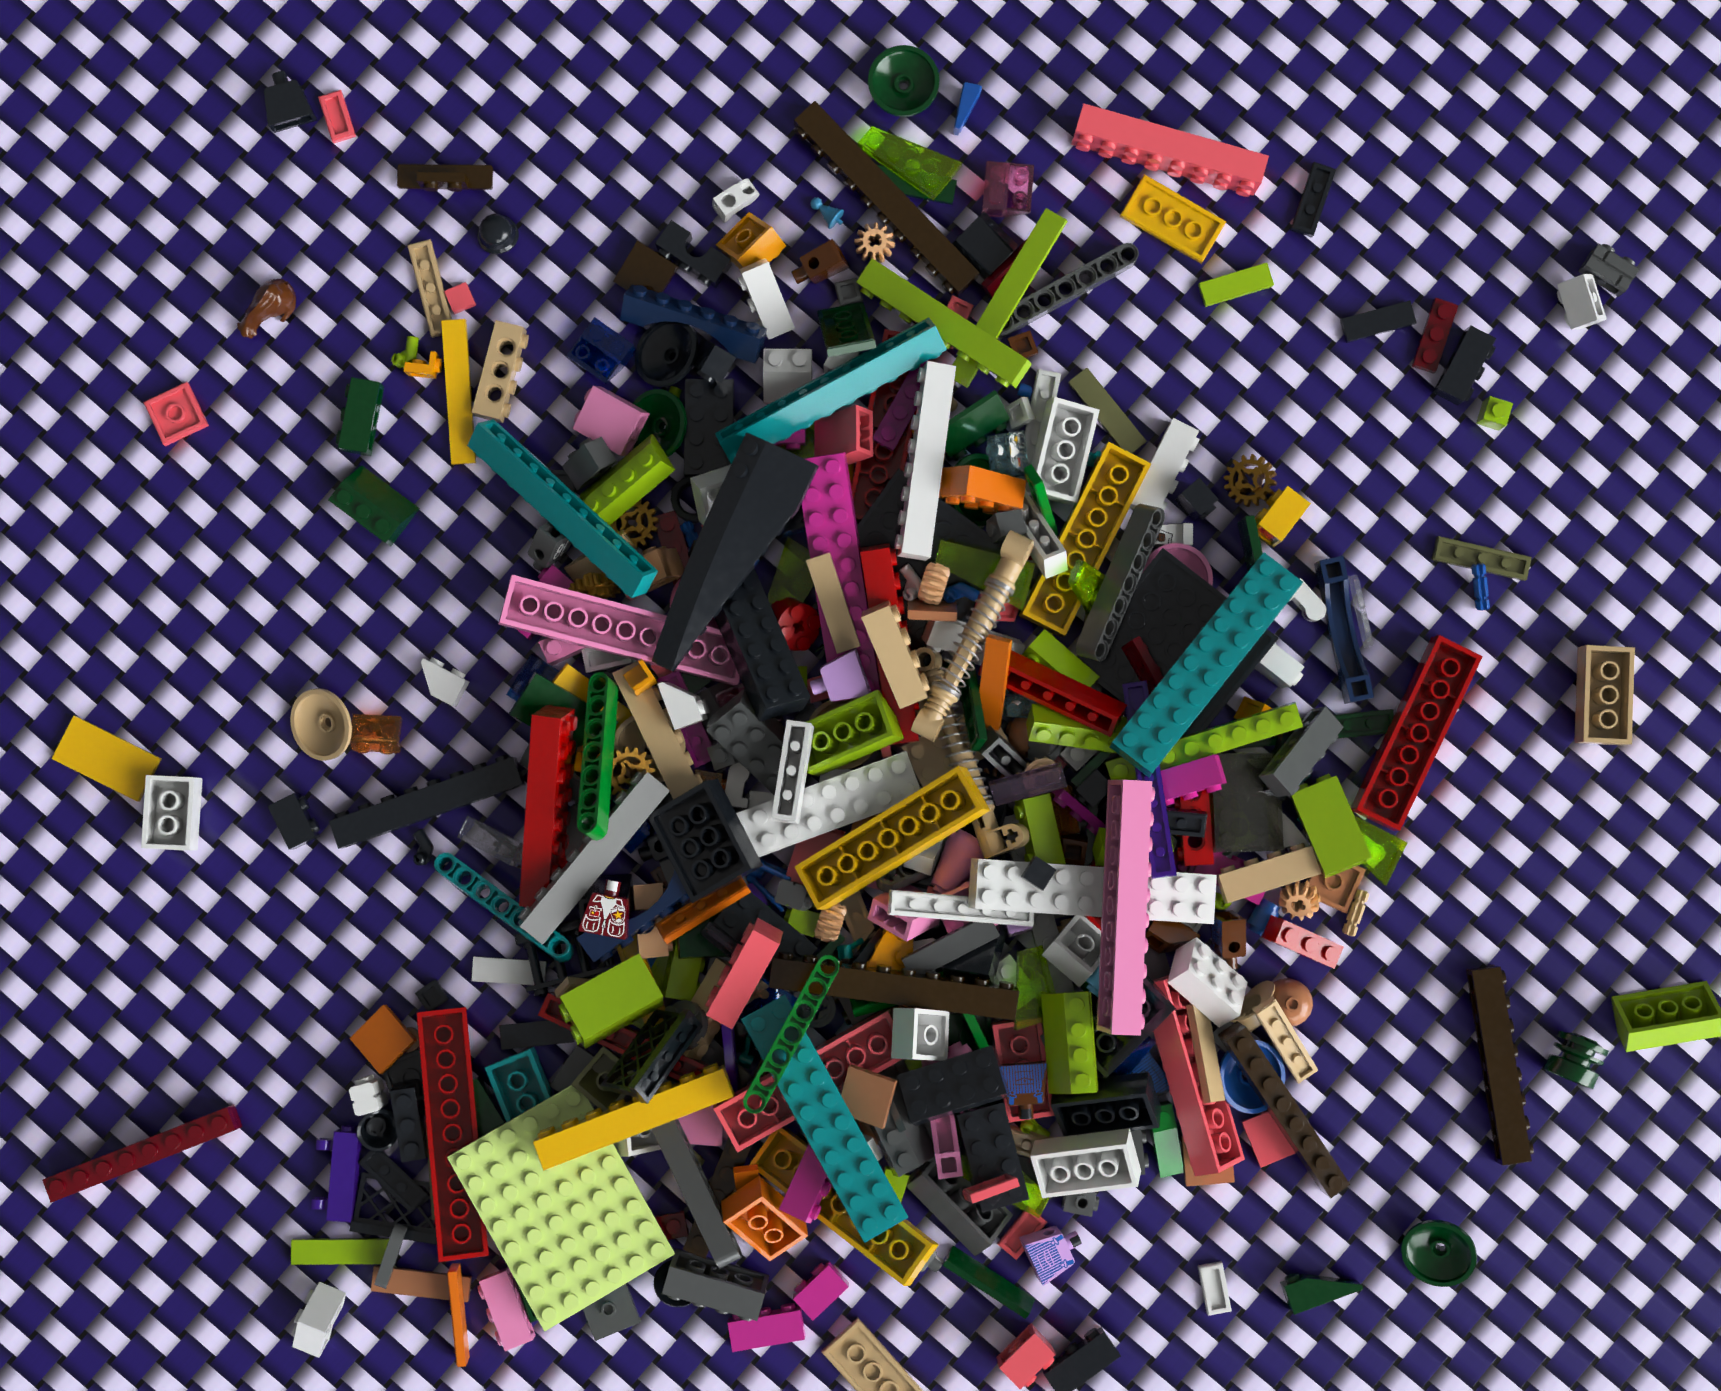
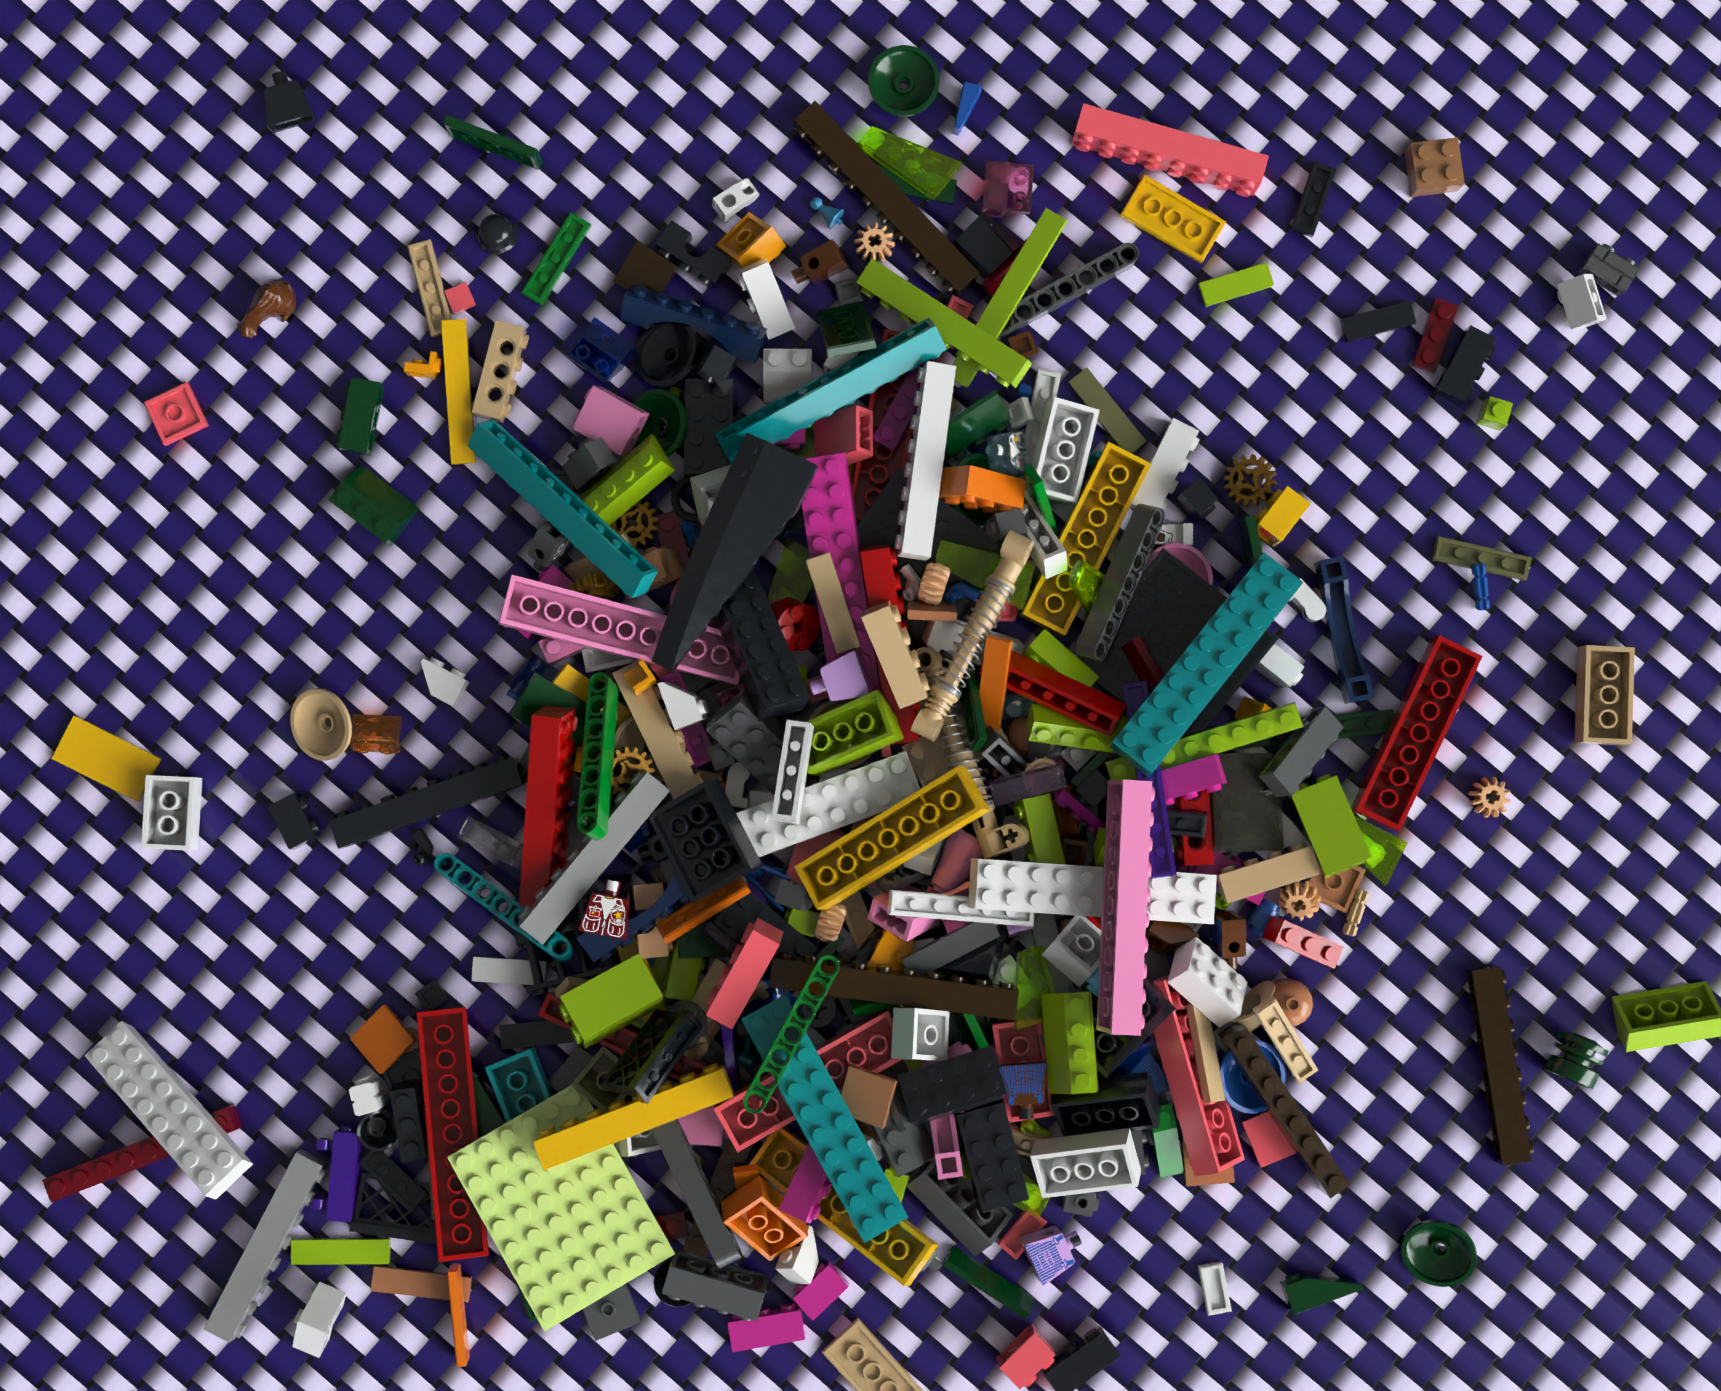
coral tile [318,90,356,143] -> none
dark grey beam [374,1223,407,1289] -> none
lime arm [391,336,419,368] -> none
dark brown bracket [397,164,493,192] -> none
bright pink brick [478,1267,536,1351] -> none
teal hand [837,938,864,959] -> none
coral tile [962,1173,1020,1203] -> none
black tile [1021,856,1056,891] -> none
clear tile [1348,574,1374,649] -> none
none -> white brick [85,1021,253,1199]
none -> light grey brick [204,1149,327,1343]
none -> dark green tile [444,115,543,170]
none -> green tile [521,212,591,306]
none -> white slope [775,1225,819,1284]
none -> medium nougat brick [1404,137,1465,197]
none -> light nougat gear [1469,777,1511,818]

